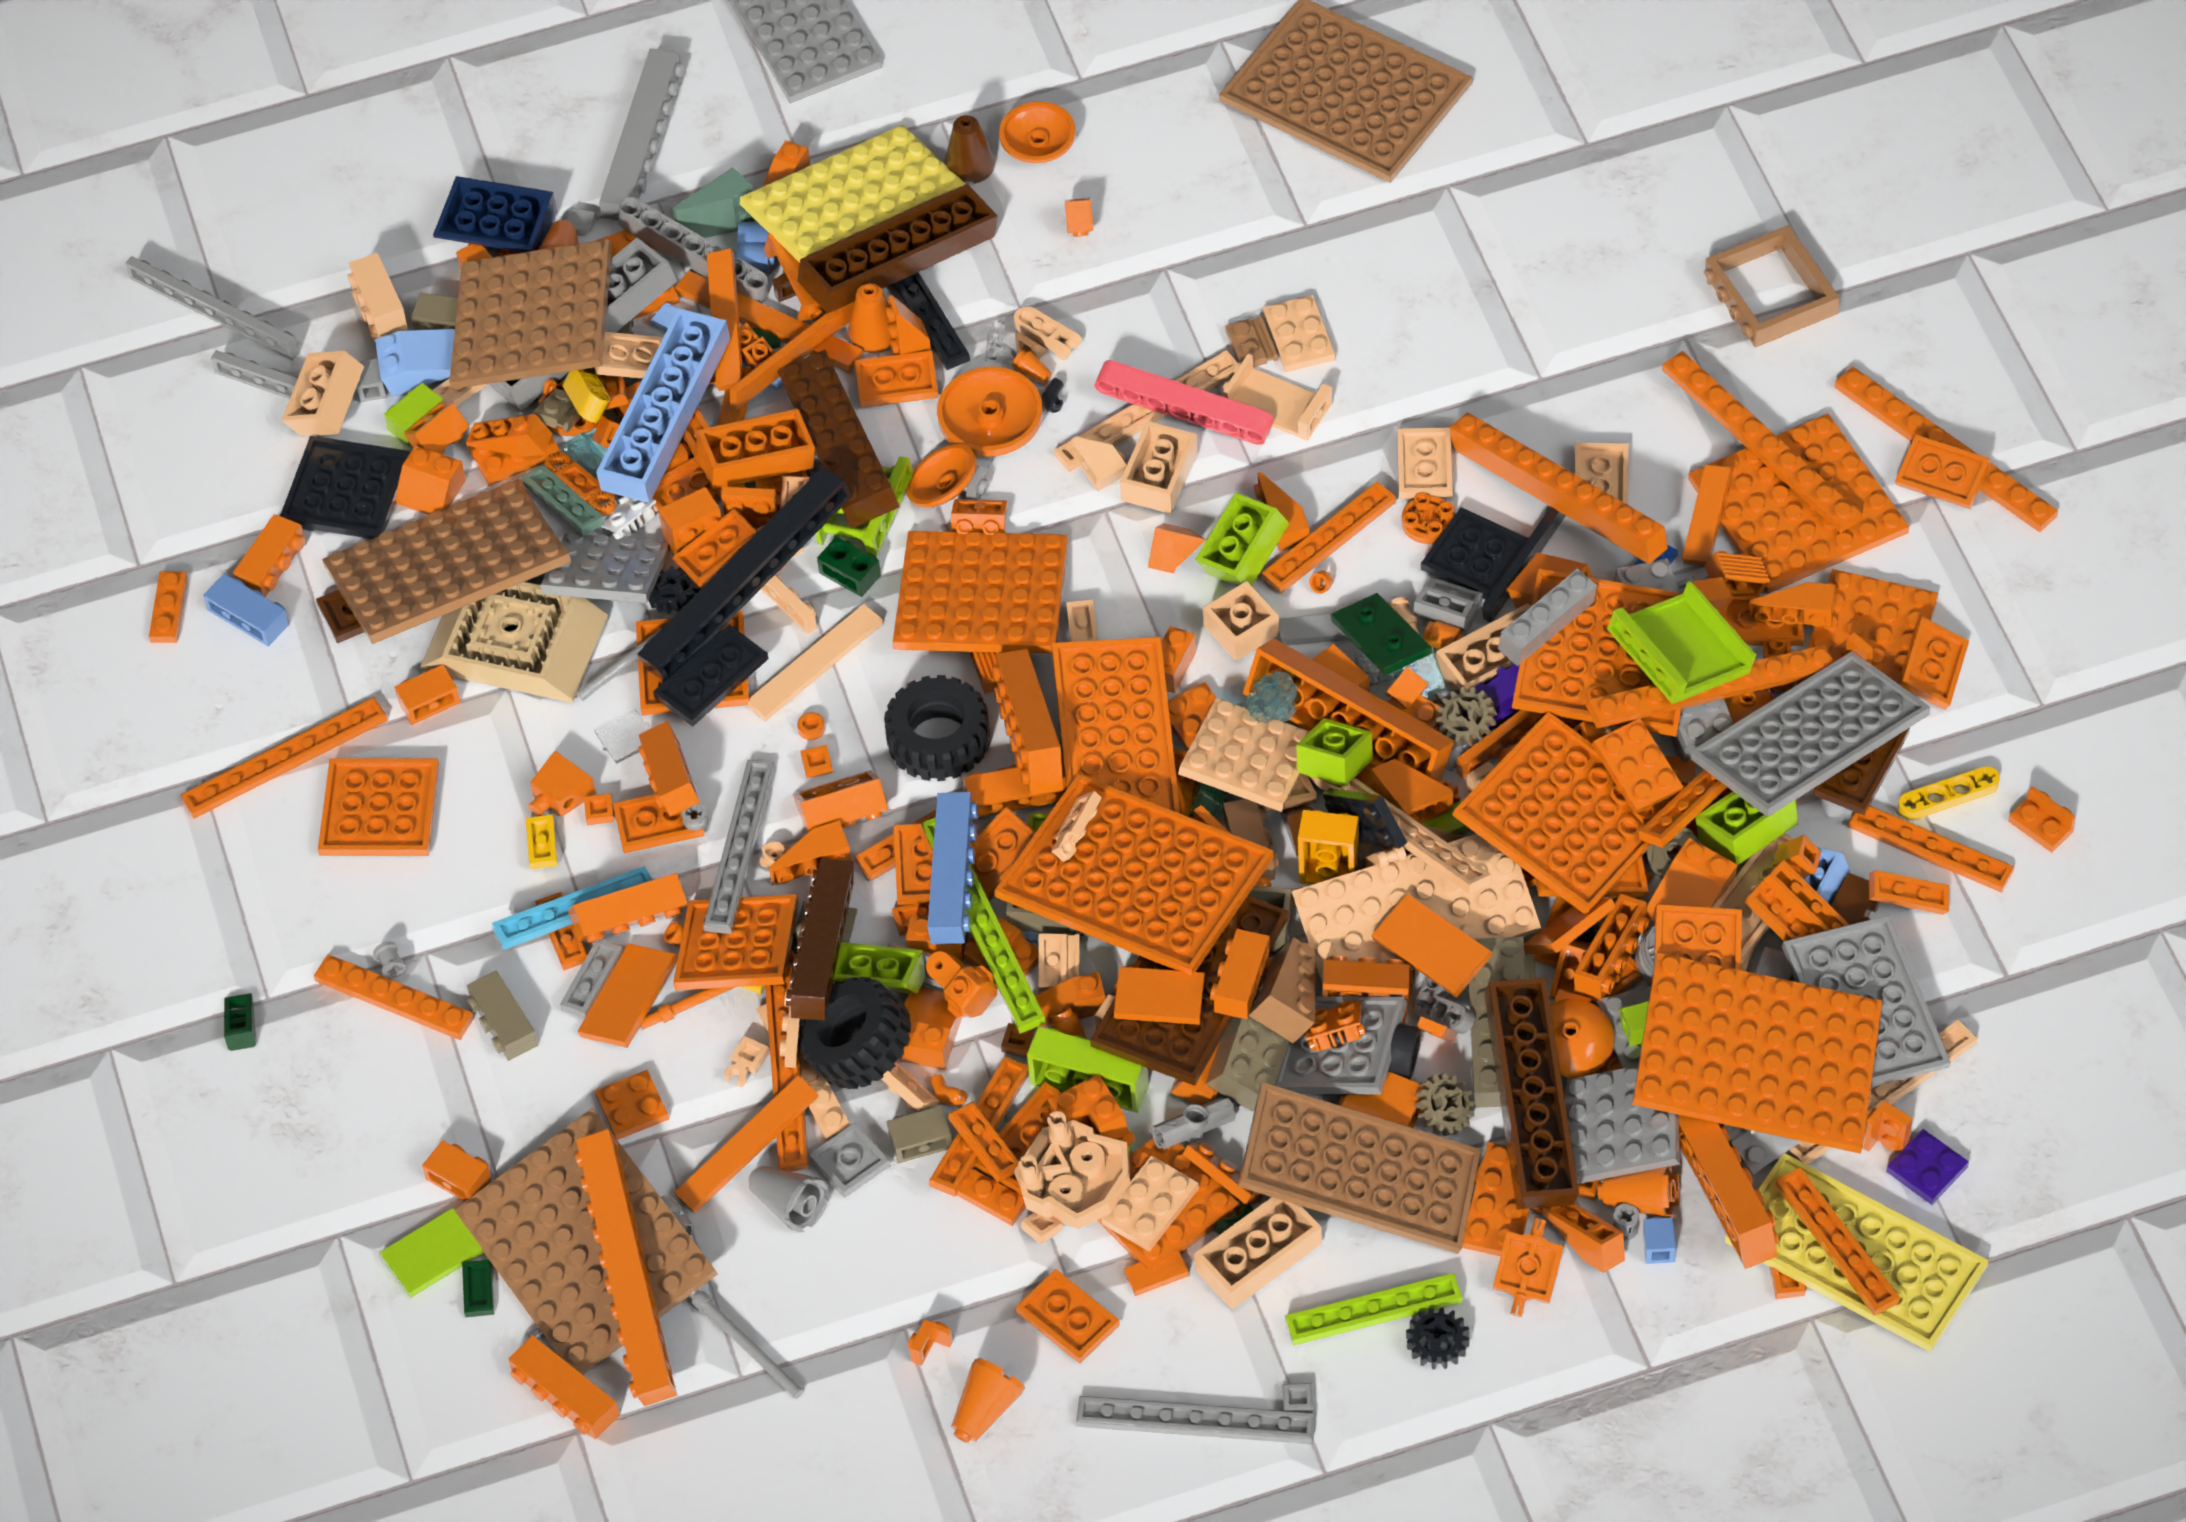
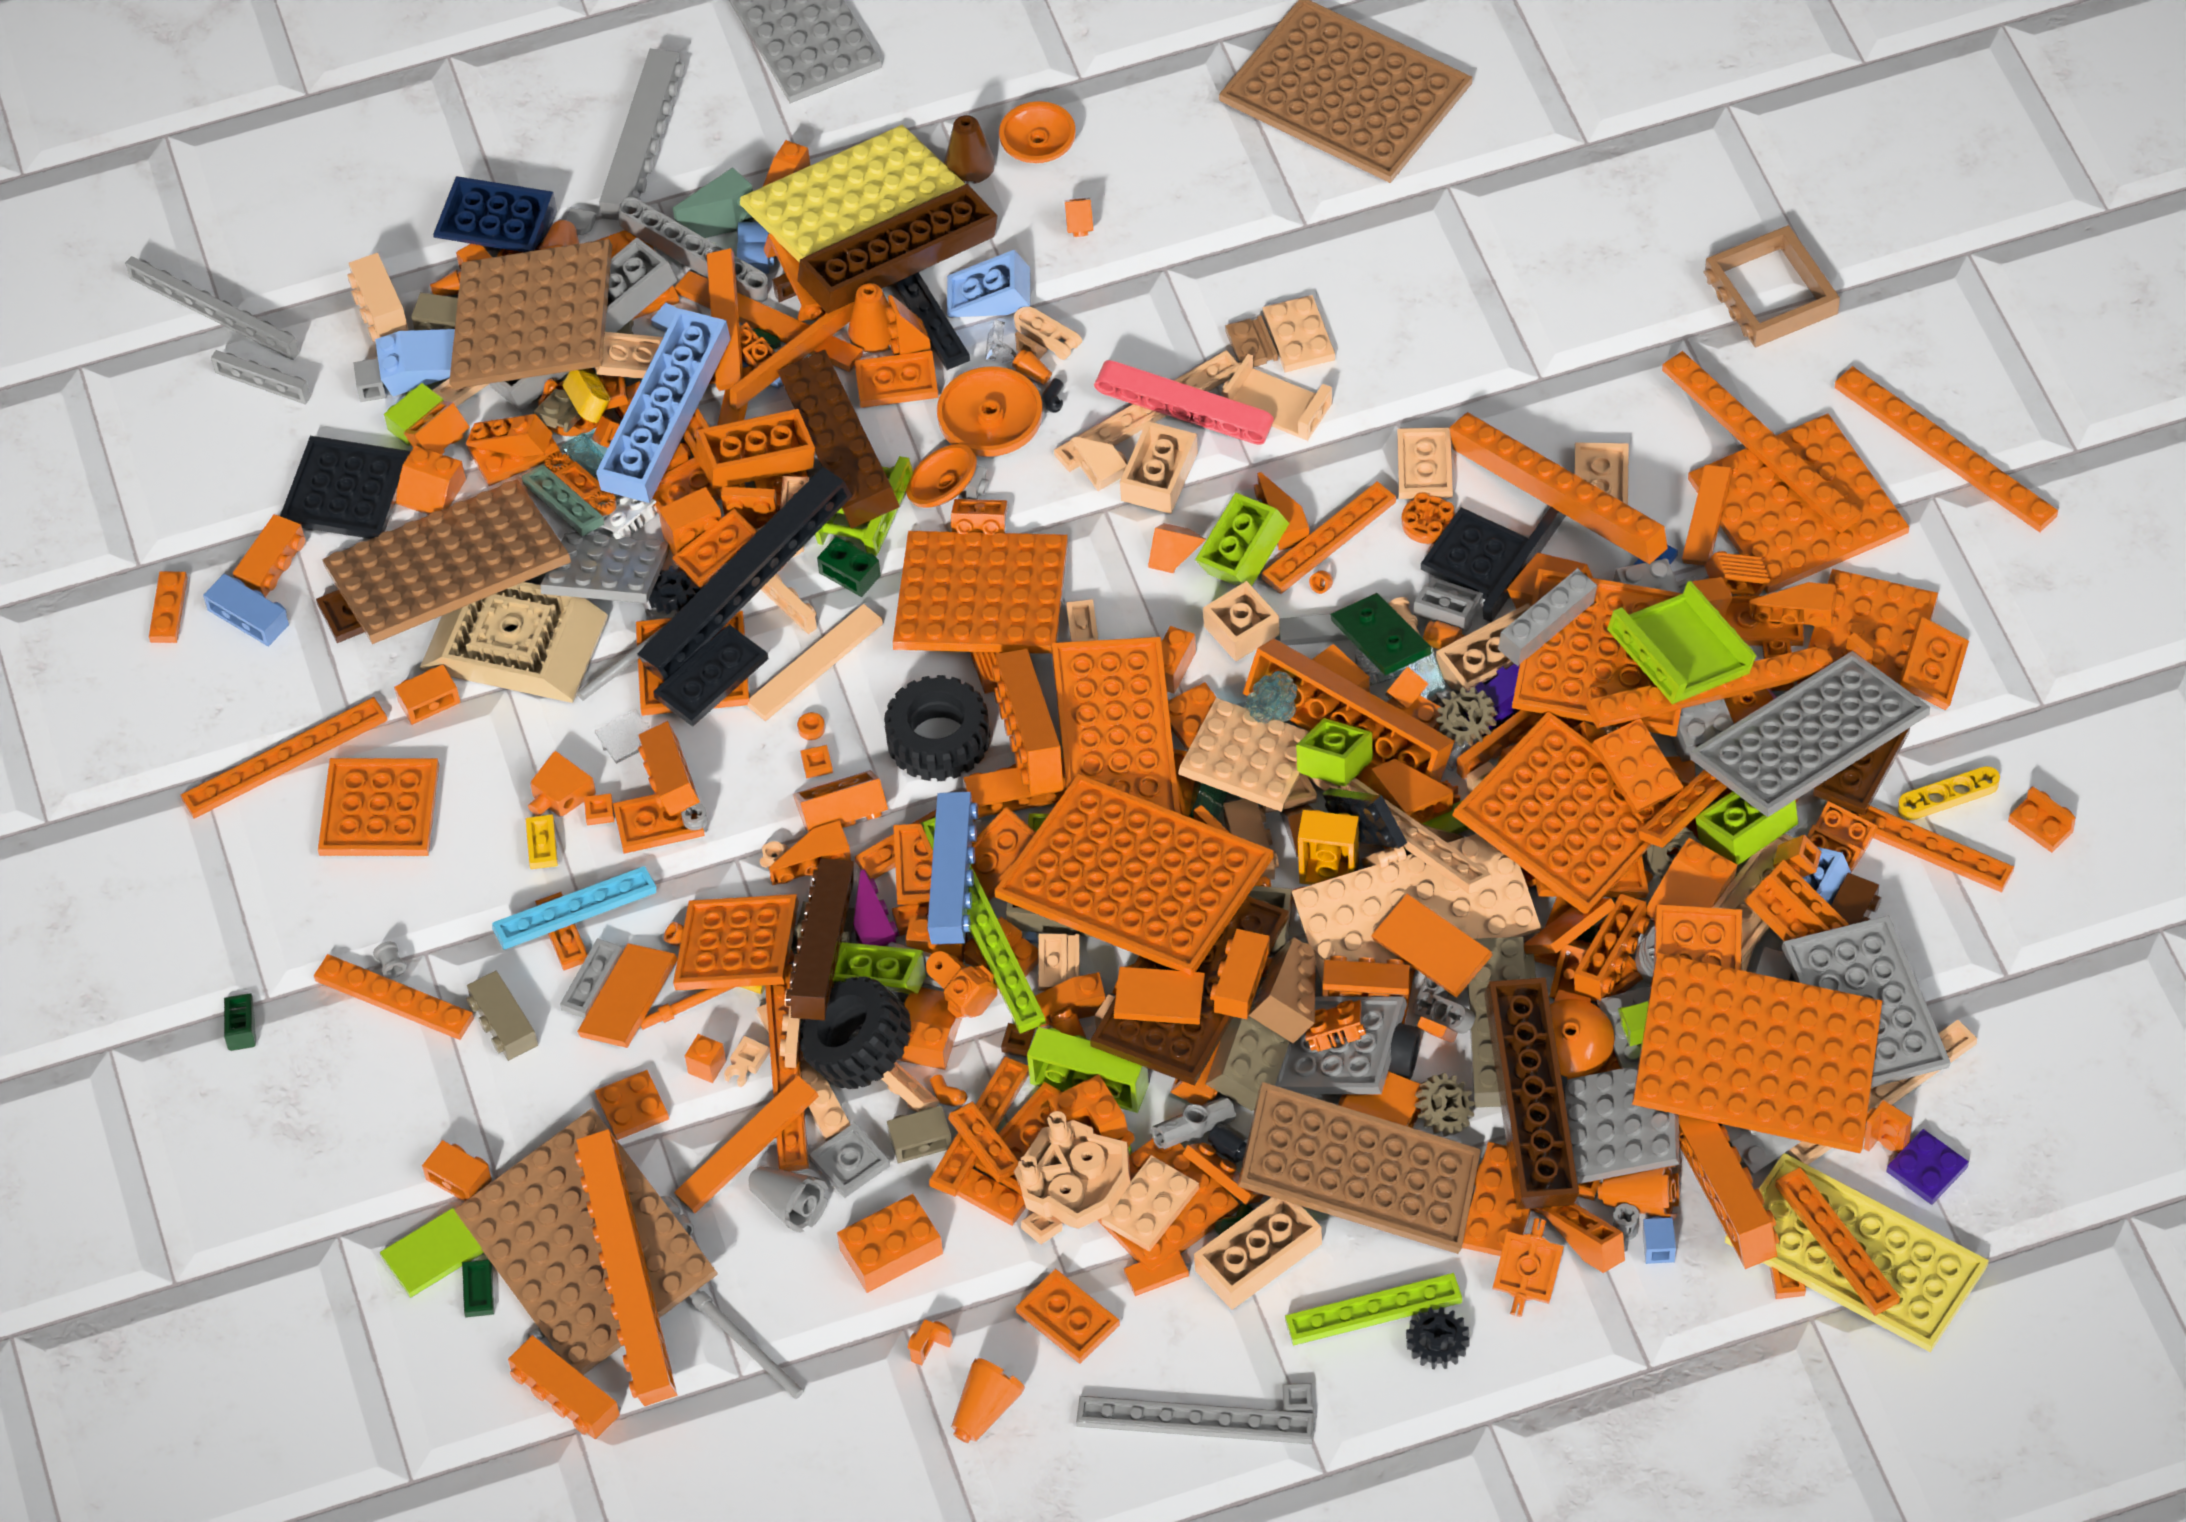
light nougat brick [281,350,364,437] -> none
orange brick [568,873,688,943] -> none
light grey tile [703,759,775,934] -> none
light nougat hinge [1051,791,1102,862] -> none
orange plate [1869,870,1949,915] -> none
orange plate [1895,434,1991,509] -> none
none -> orange cone [430,270,461,296]
none -> orange brick [685,1034,726,1083]
none -> orange brick [837,1194,943,1293]
none -> magenta slope [853,870,899,946]
none -> light blue slope [947,249,1030,317]
none -> black brick [1208,1123,1248,1163]
none -> orange slope [1807,801,1879,873]

